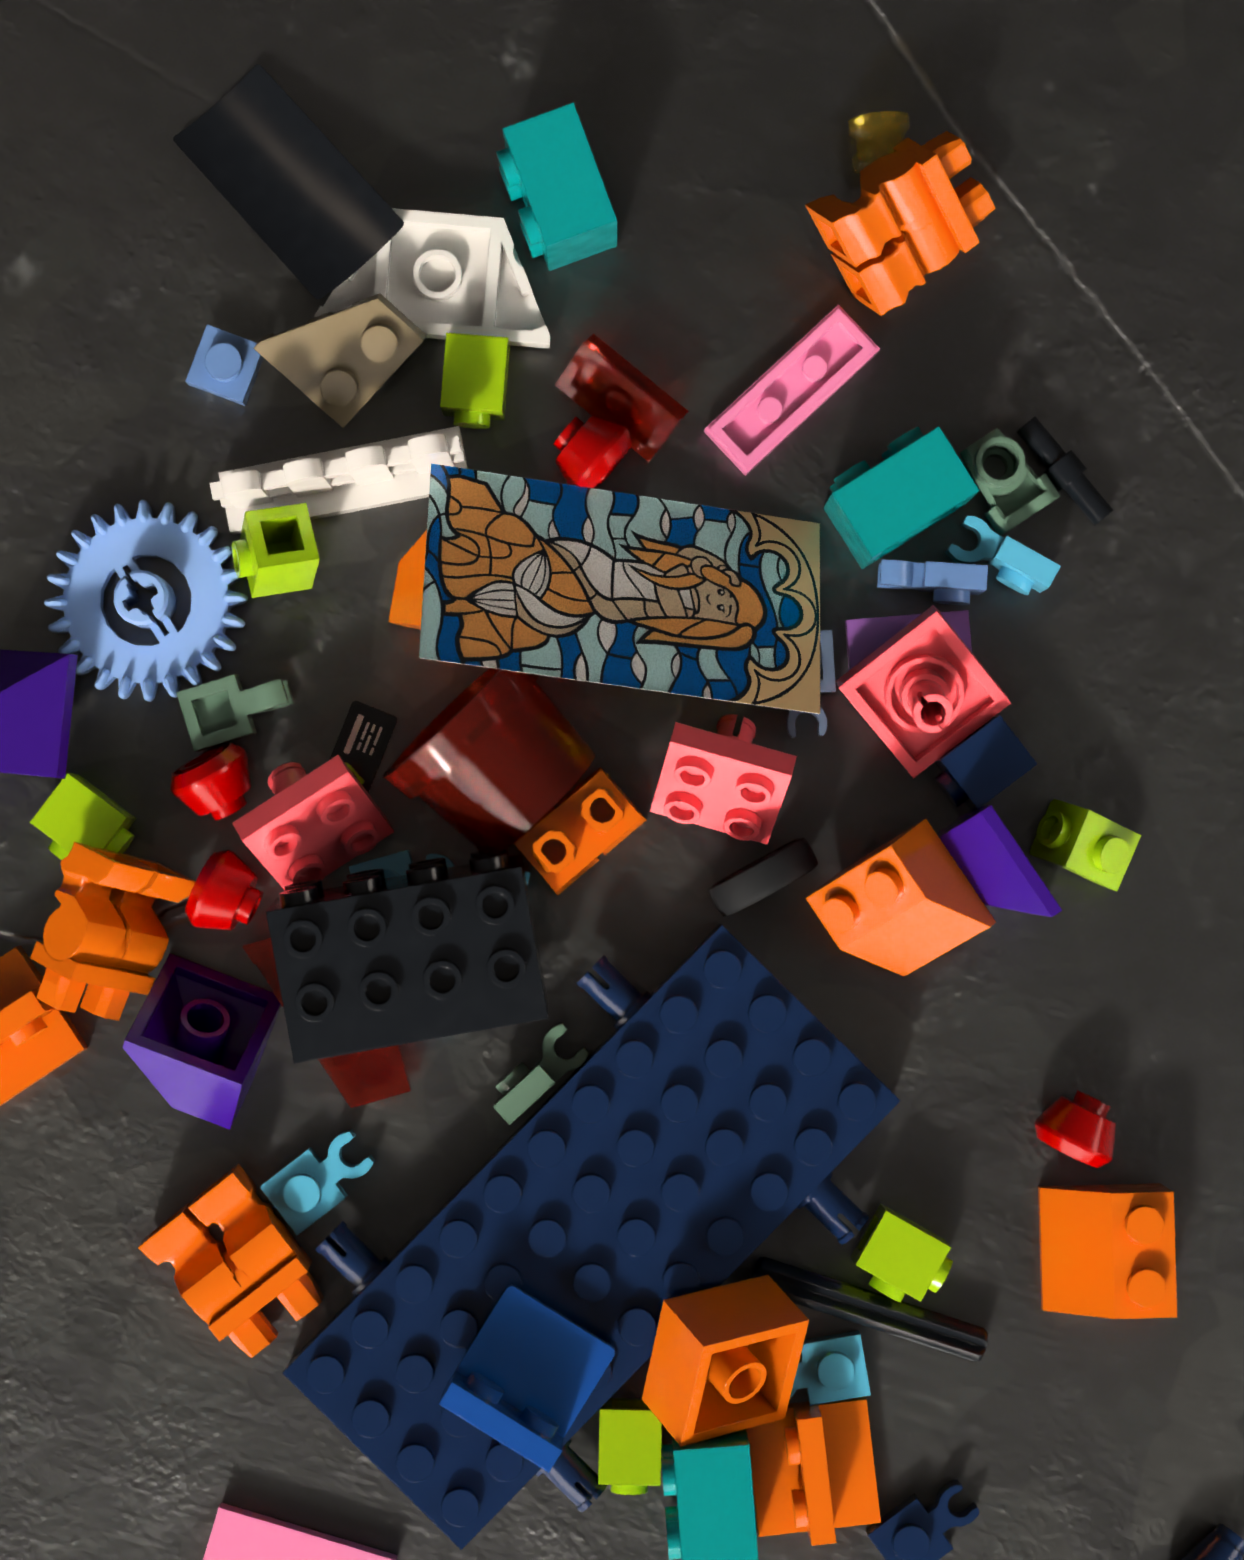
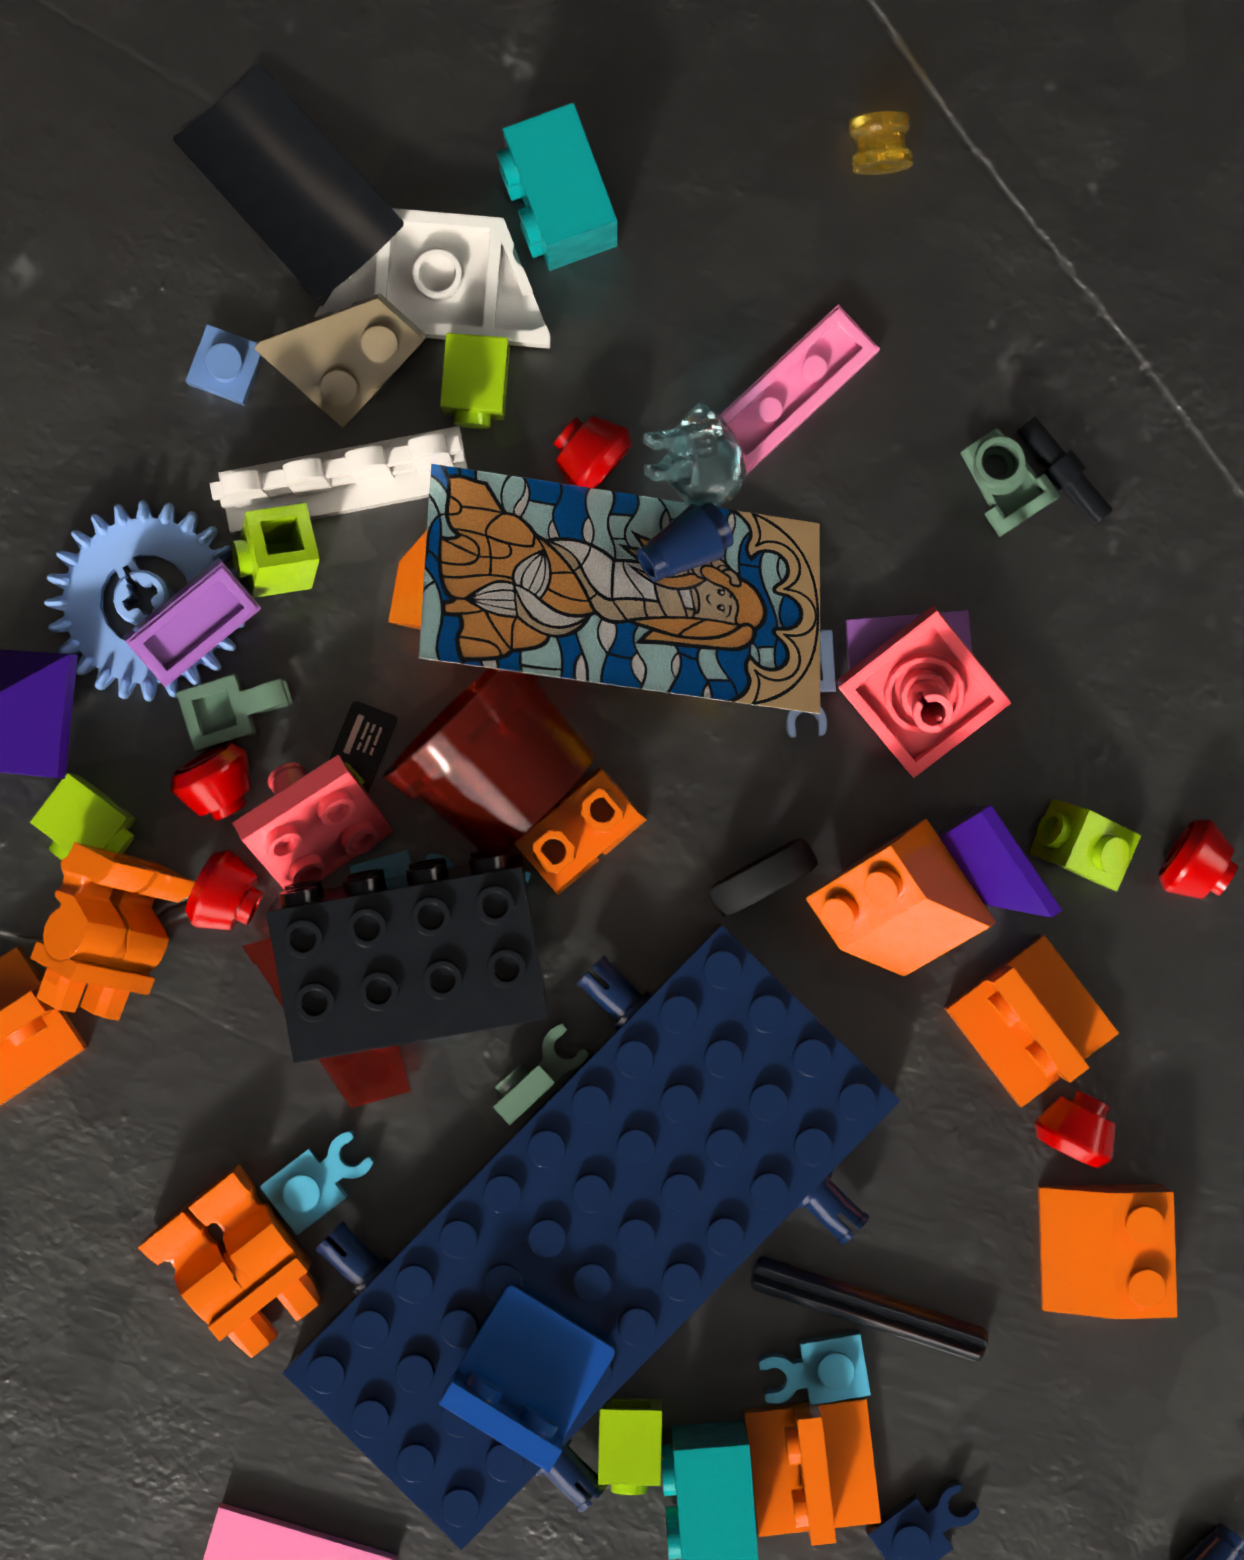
dark purple slope [123,954,283,1130] -> none
clear red plate [555,333,689,462] -> none
orange brick [642,1275,809,1447] -> none
coral plate [650,714,797,845] -> none
orange hips [805,131,995,316] -> none
teal brick [823,426,980,569] -> none
lime brick [851,1203,953,1303] -> none
medium blue plate [877,559,988,605] -> none
dark blue brick [935,715,1037,810] -> none
medium azure plate [946,516,1061,595] -> none
none -> medium lavender tile [123,558,261,687]
none -> dark blue cone [637,502,734,582]
none -> clear light blue piece [644,402,746,507]
none -> orange bracket [944,934,1119,1108]
none -> red cone [1158,819,1238,899]

